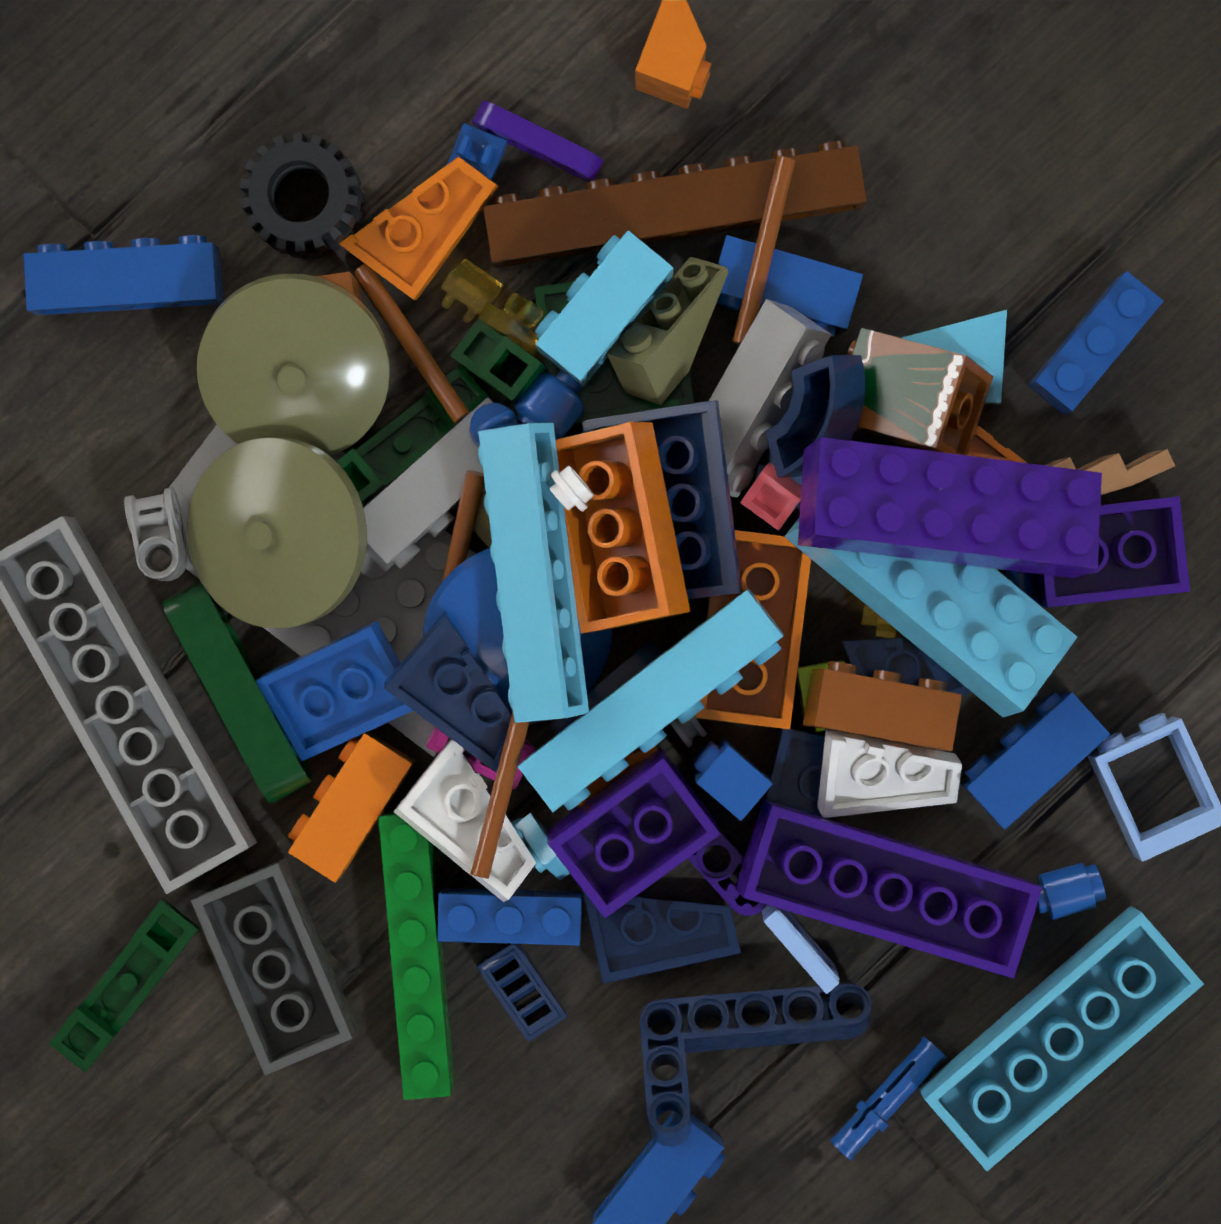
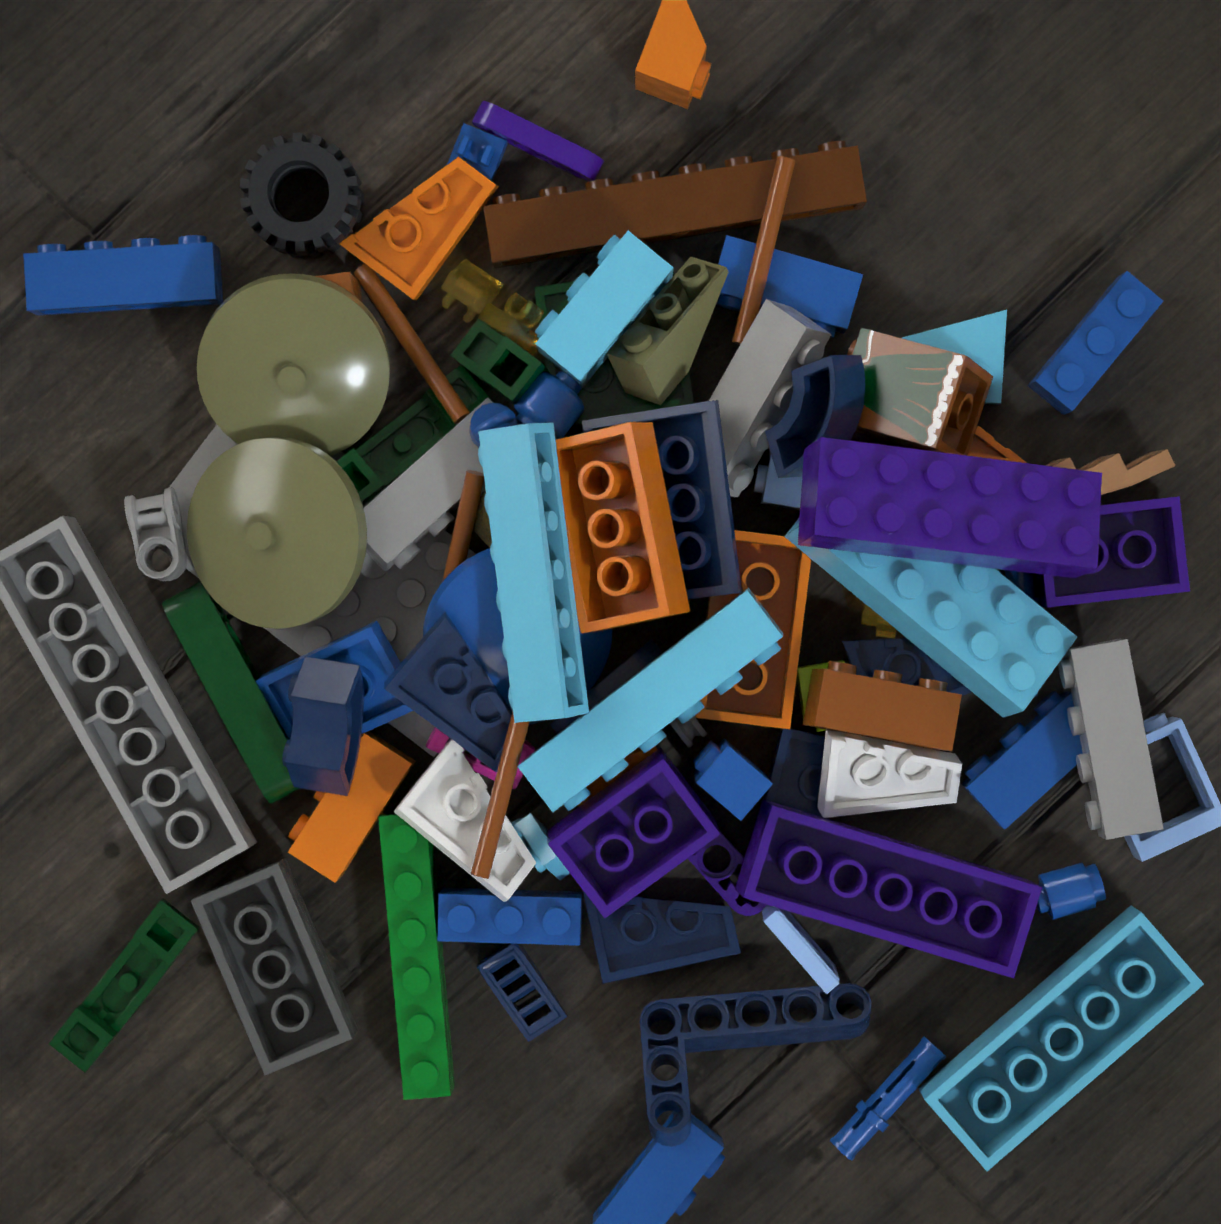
white plate [550,466,594,512] -> none
coral plate [740,463,801,531] -> none
none -> dark blue brick [282,657,364,796]
none -> light grey brick [1058,639,1164,840]

